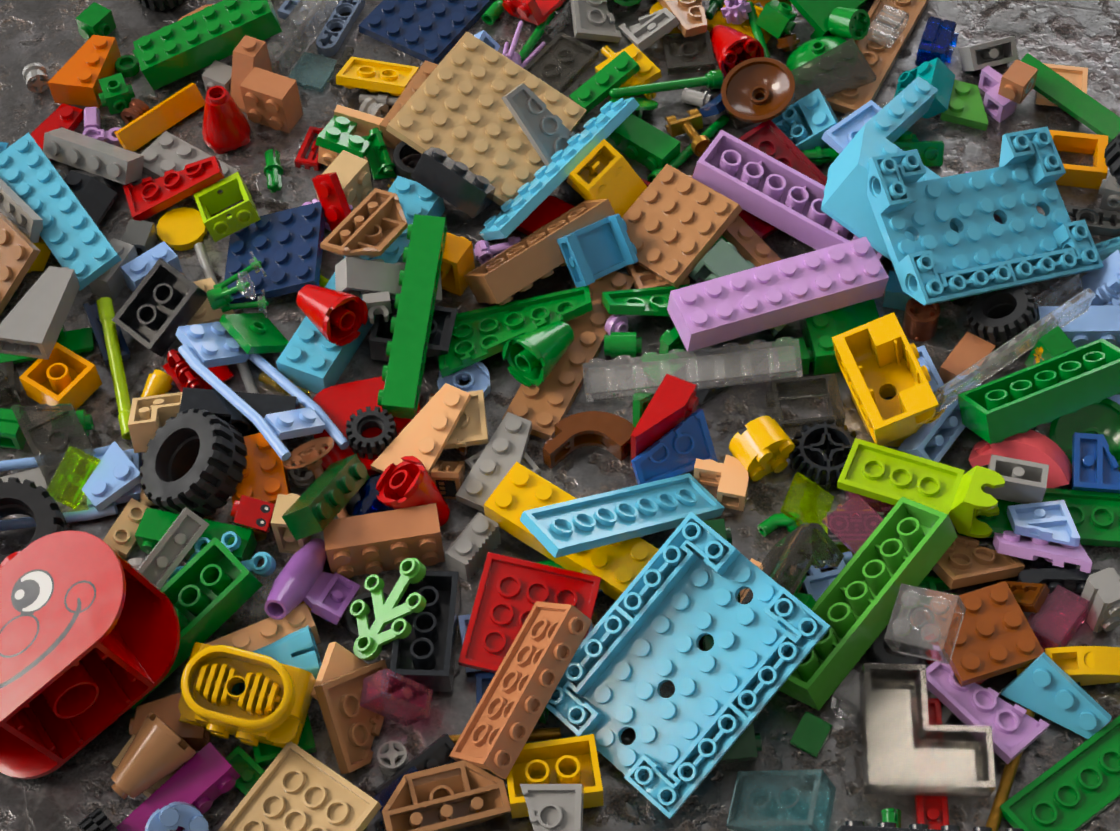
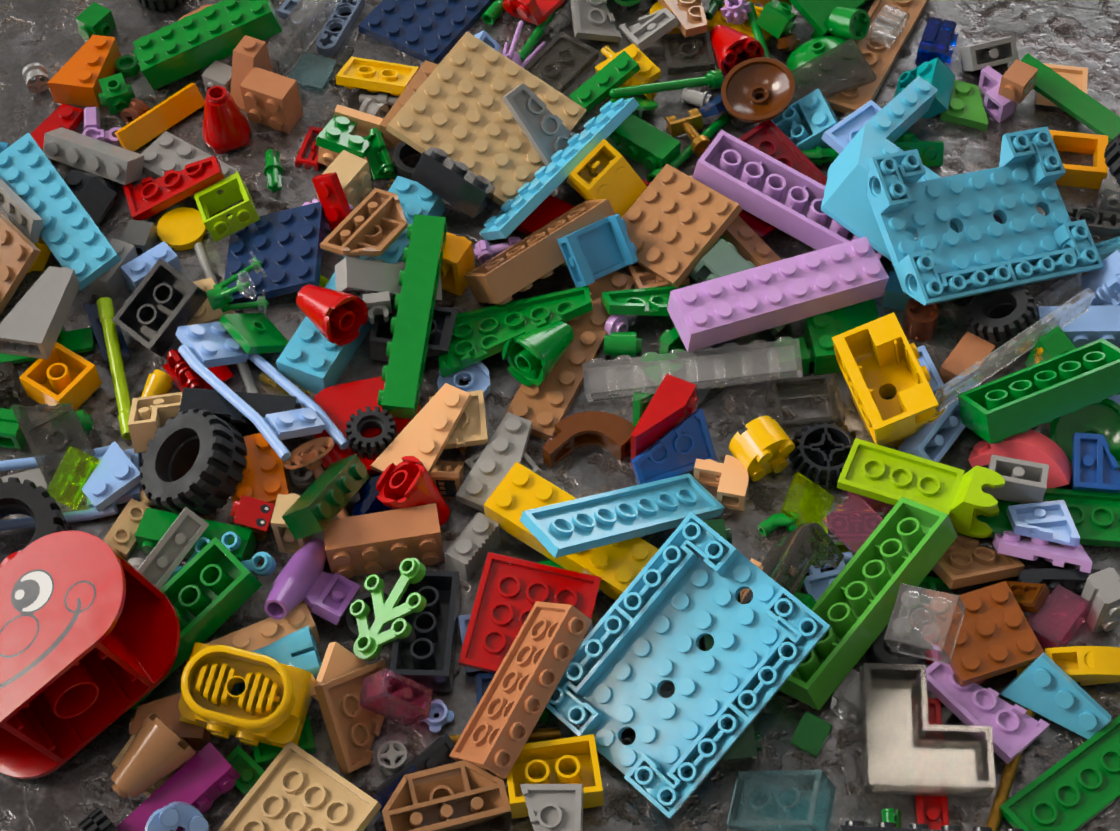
none -> light blue plate [418,699,454,733]

